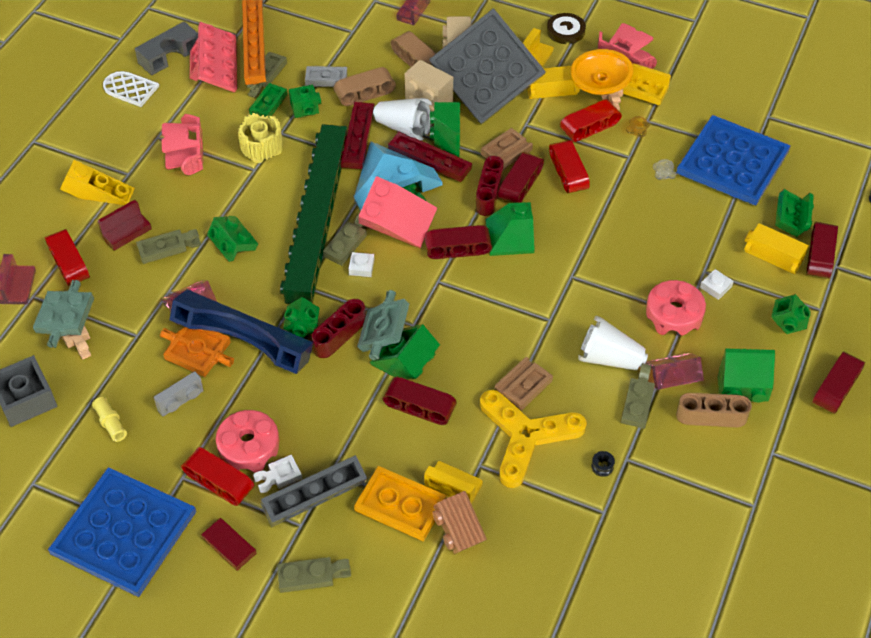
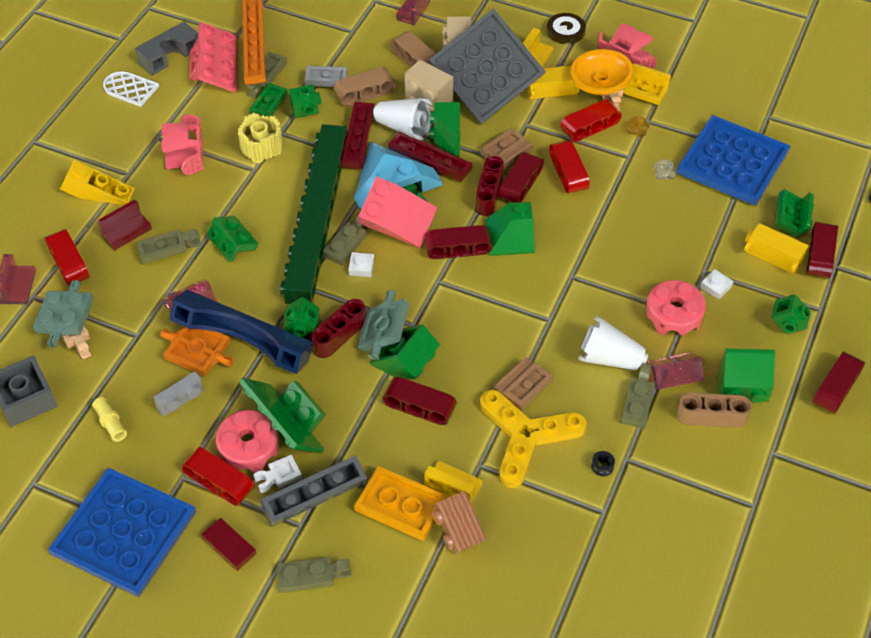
none -> green bracket [239,378,326,453]

